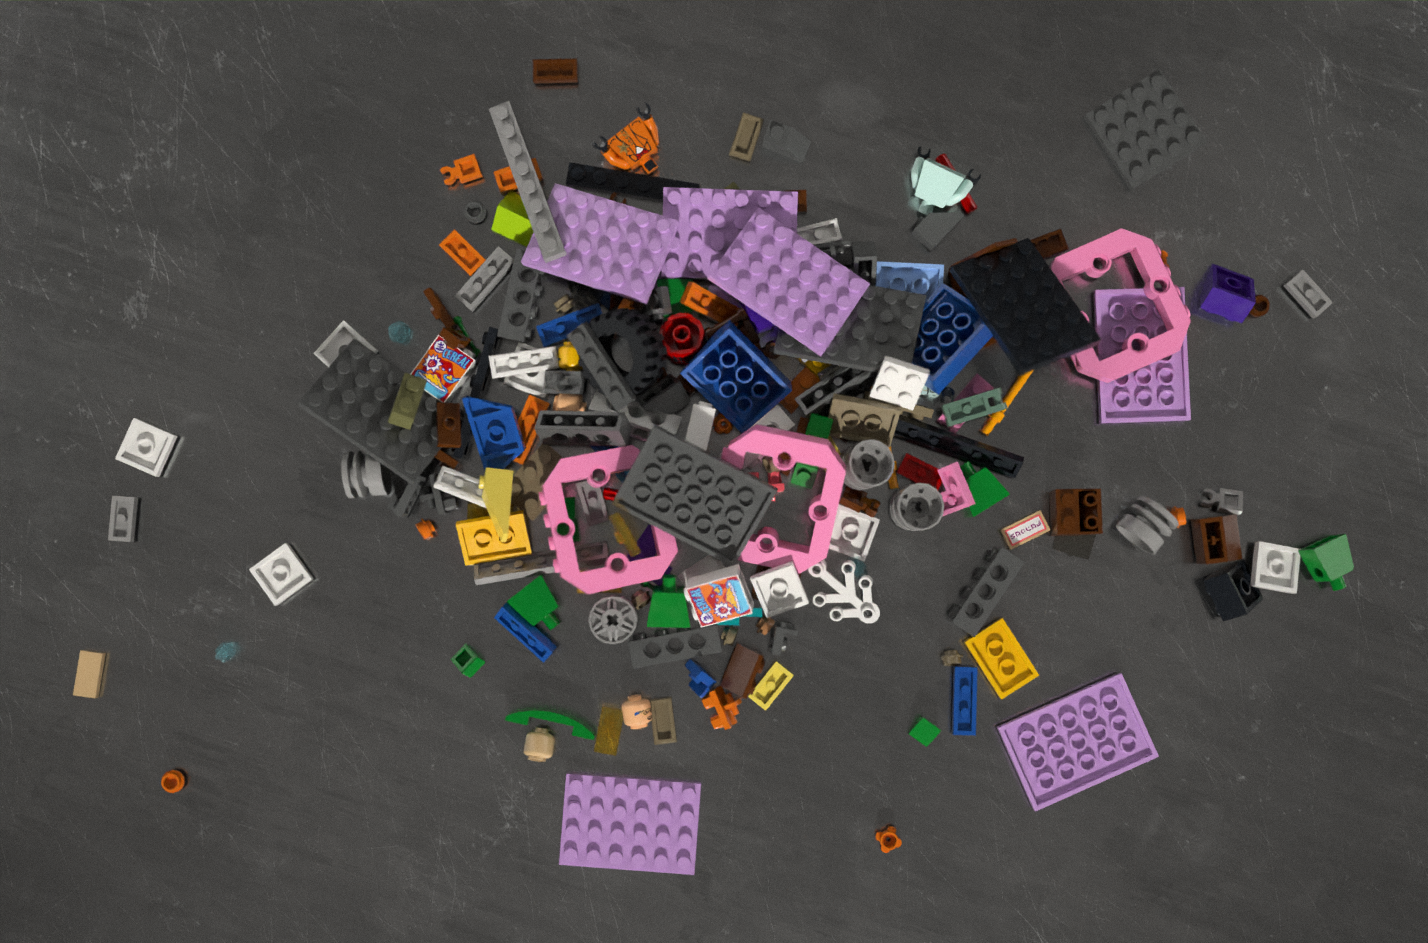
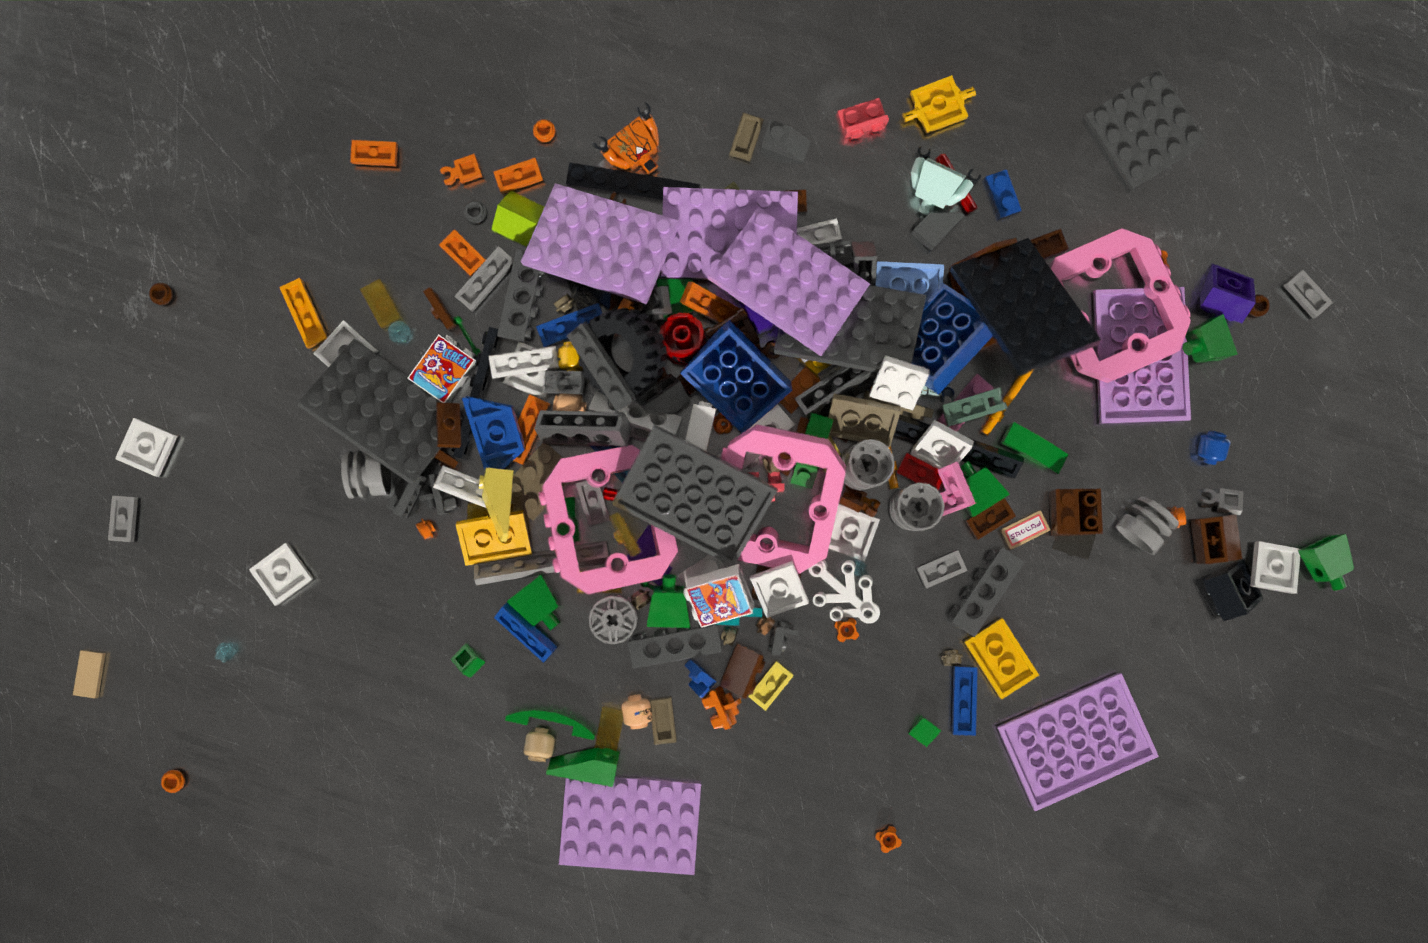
olive brick [388,372,427,430] -> none
reddish brown plate [439,327,472,349] -> none
light grey plate [489,101,567,263] -> none
reddish brown plate [533,58,578,84] -> none
none -> reddish brown plate [149,283,173,305]
none -> light orange plate [279,278,328,348]
none -> orange plate [350,140,398,166]
none -> clear yellow plate [360,279,402,329]
none -> orange plate [533,119,555,142]
none -> green slope [546,748,620,787]
none -> orange plate [834,618,859,642]
none -> coral bracket [837,98,889,139]
none -> yellow plate [902,75,976,134]
none -> white plate [911,420,974,469]
none -> light grey plate [916,550,967,589]
none -> reddish brown plate [965,498,1016,540]
none -> blue plate [984,169,1022,220]
none -> green slope [1000,422,1069,474]
none -> green torso [1182,314,1238,363]
none -> blue head [1197,430,1231,465]

